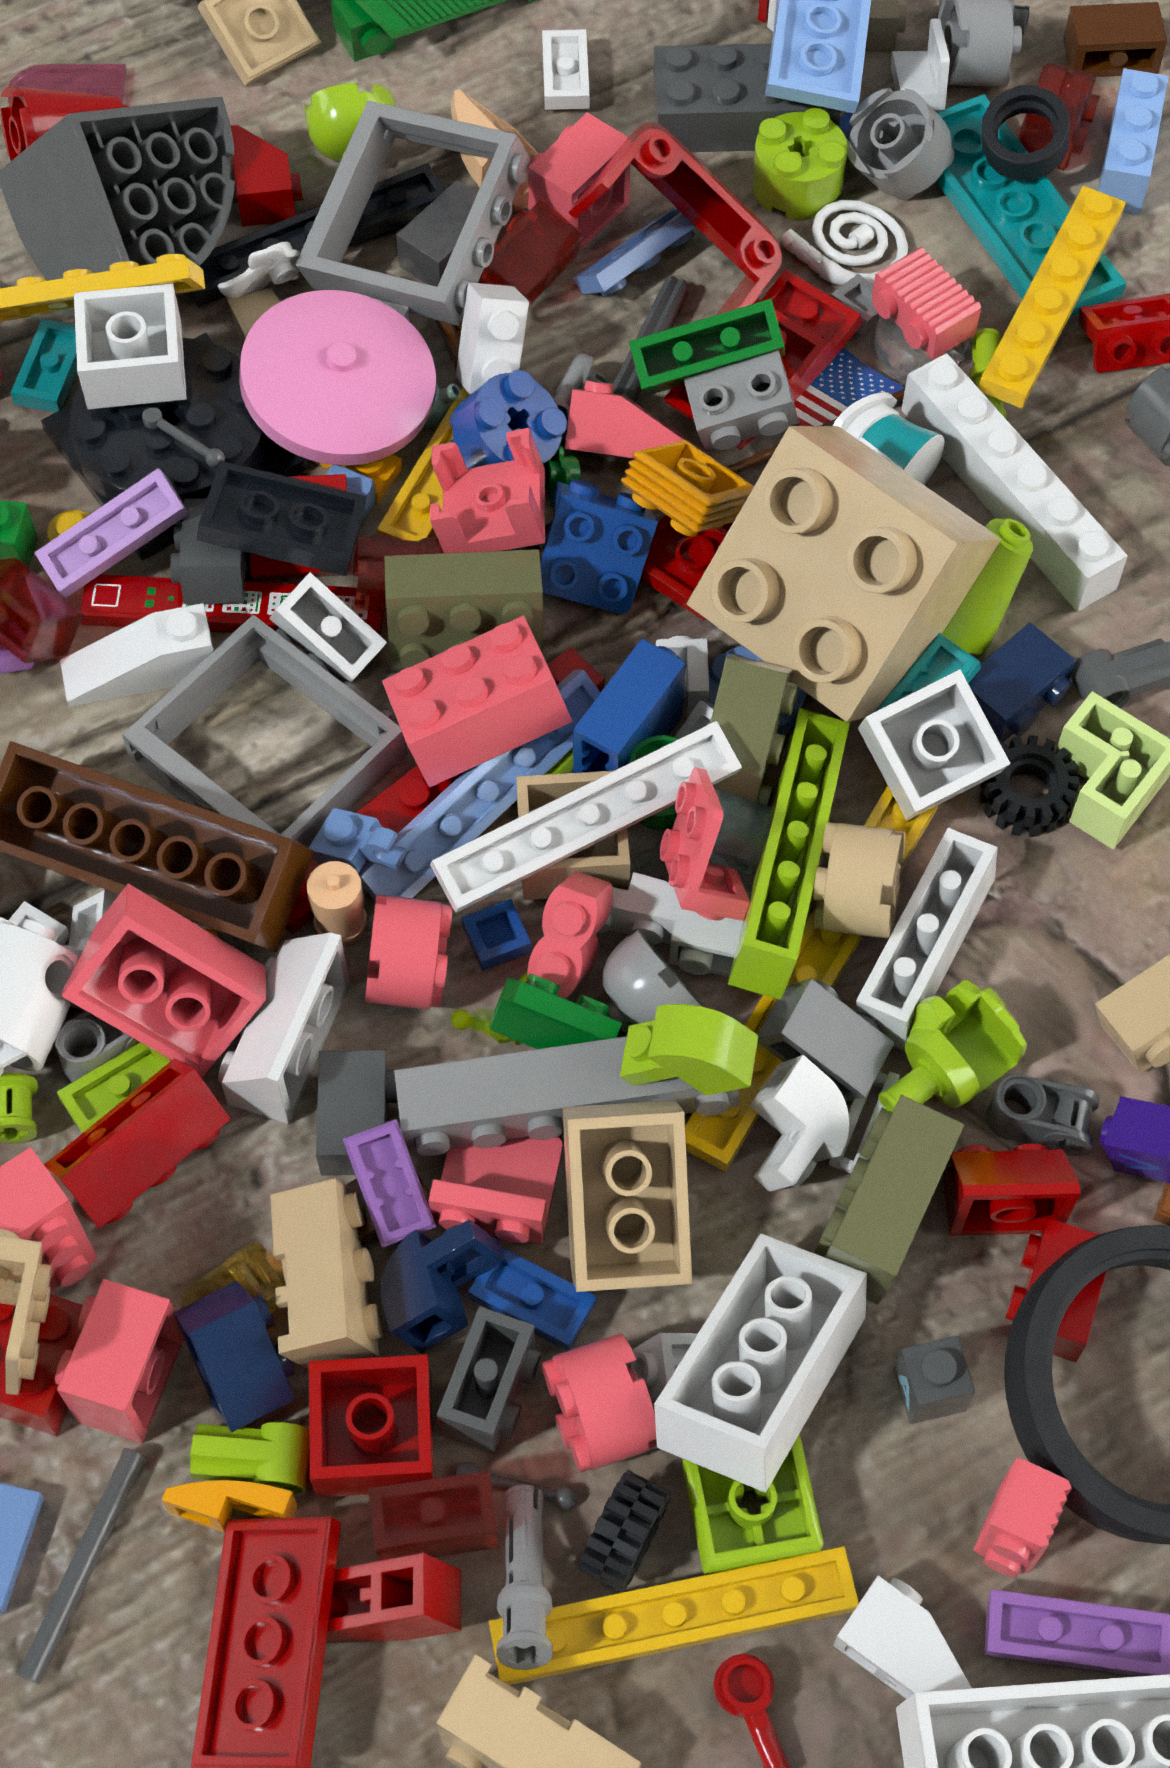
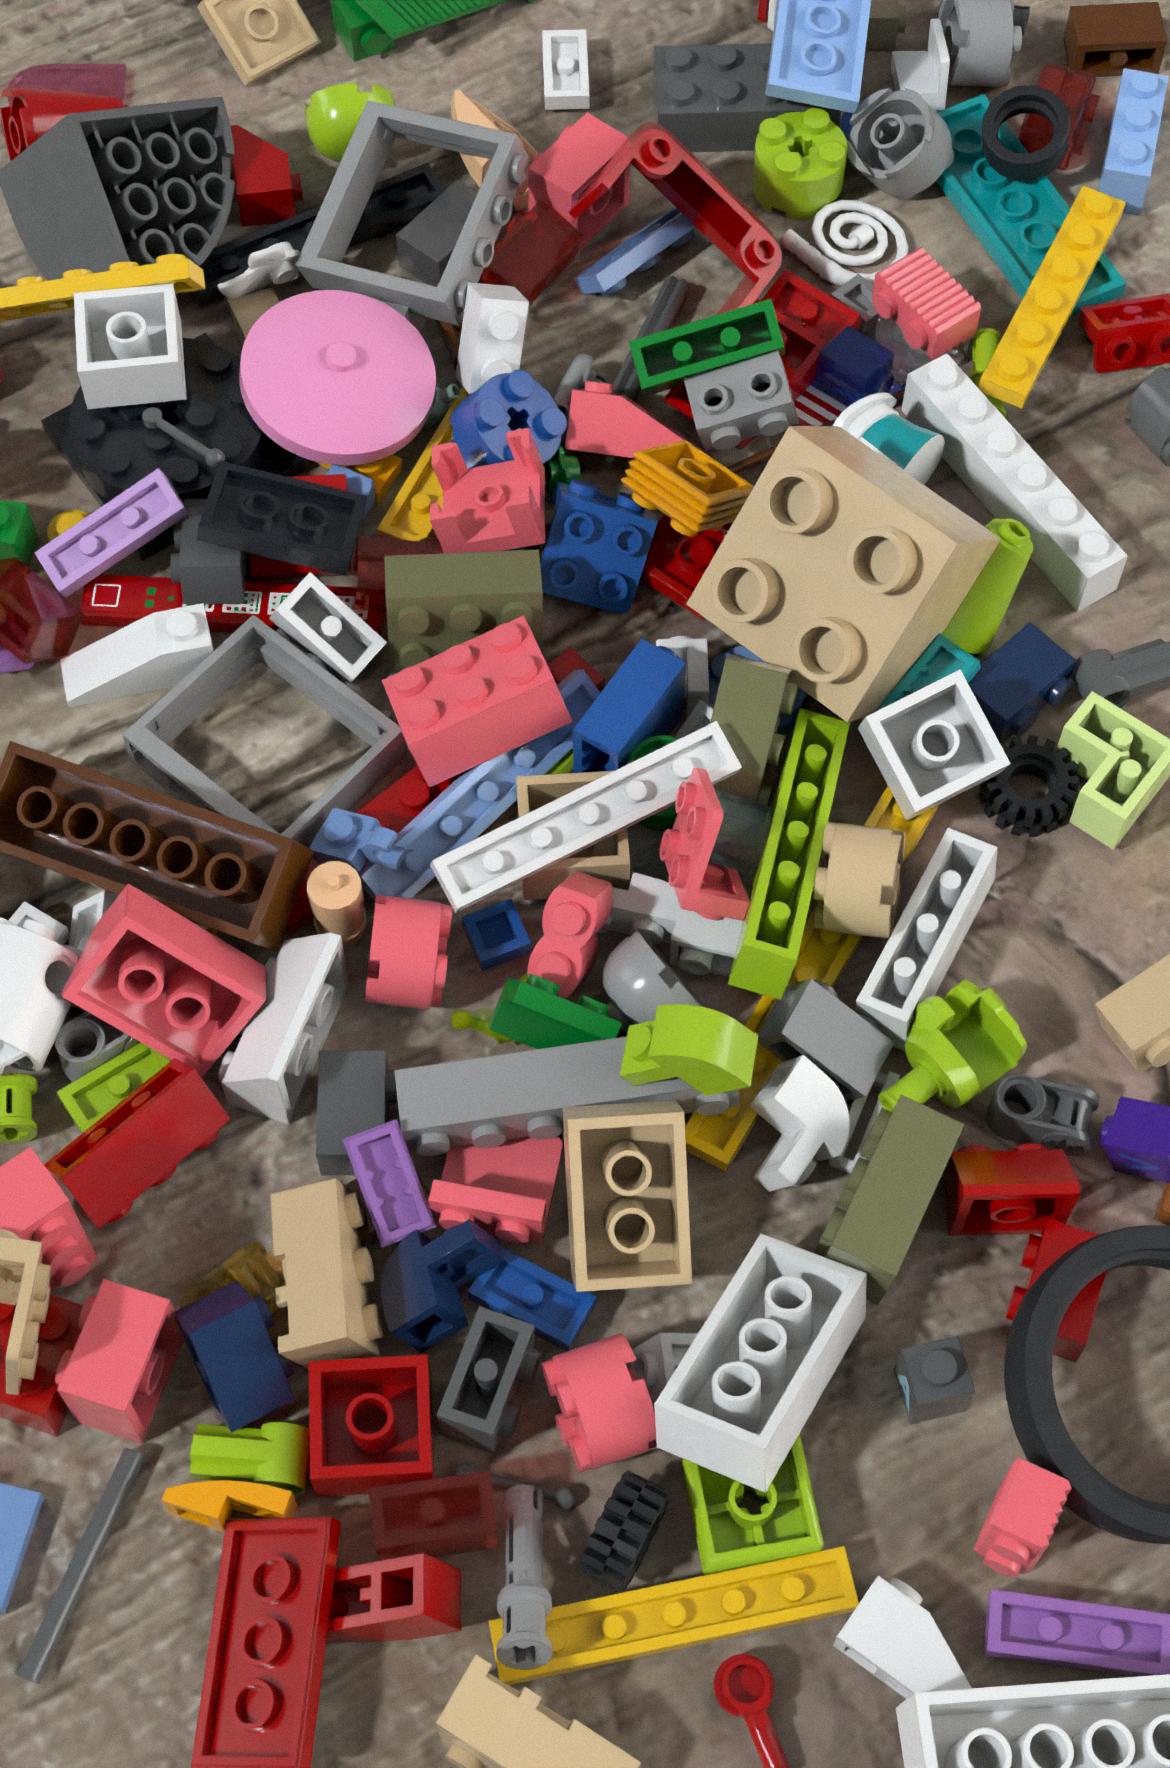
teal plate [11,319,77,413] -> none
none -> clear blue brick [814,326,895,406]

